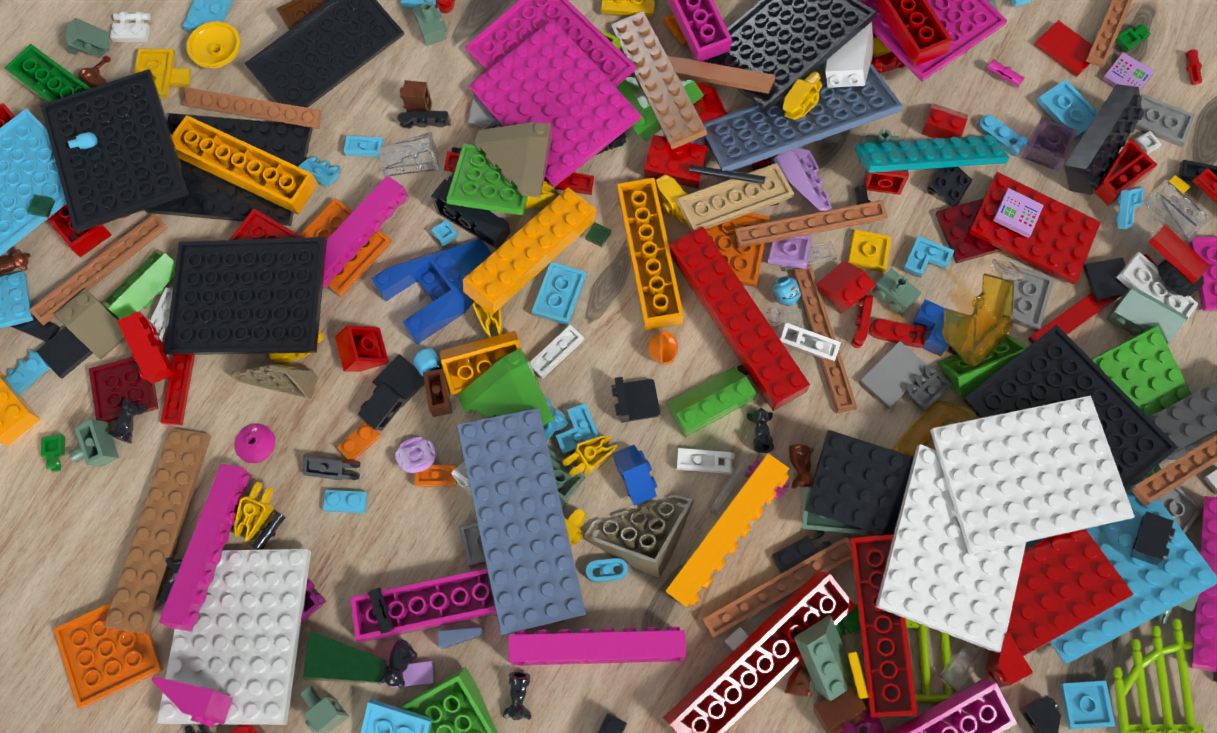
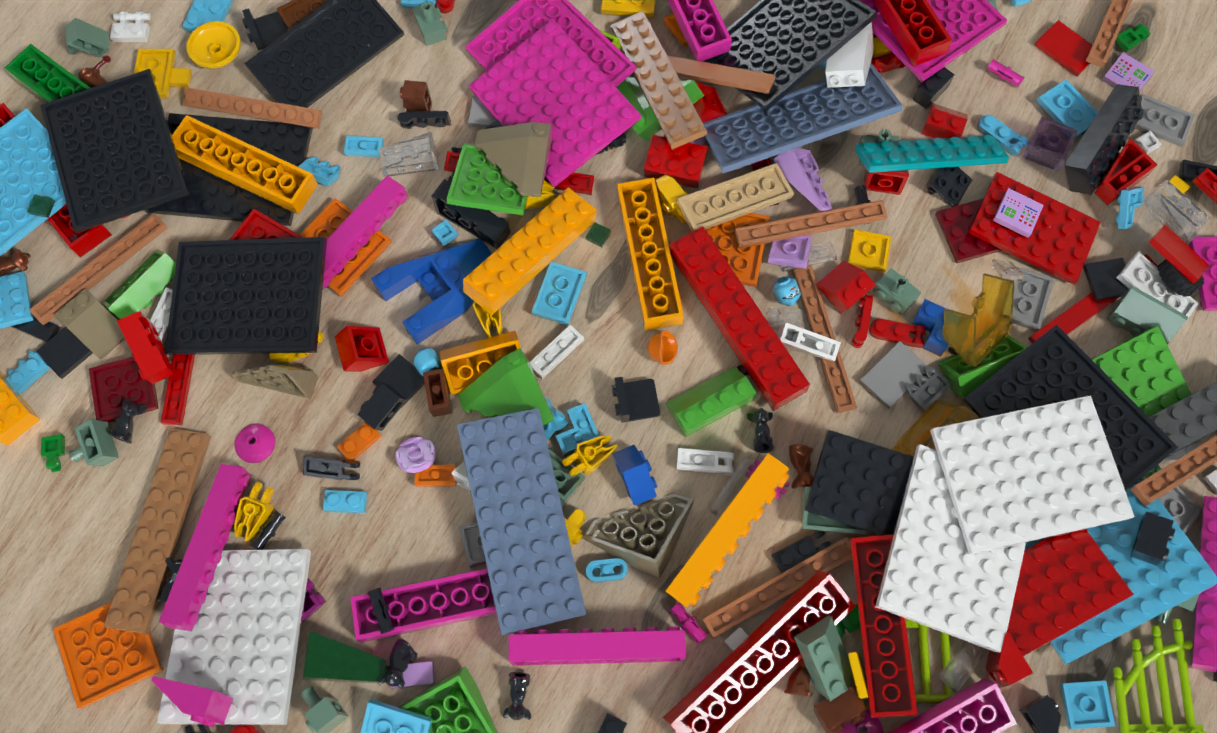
medium azure cylinder [68,132,98,149] -> none
sand blue slope [438,627,484,649] -> none
black bar [689,165,765,184] -> none
yellow hinge [783,72,822,120] -> none
medium azure plate [903,236,954,278] -> none
red axle [1185,49,1202,85] -> none
none -> black bracket [242,8,289,51]
none -> dark pink pin [670,602,708,644]
none -> black brick [913,67,955,110]

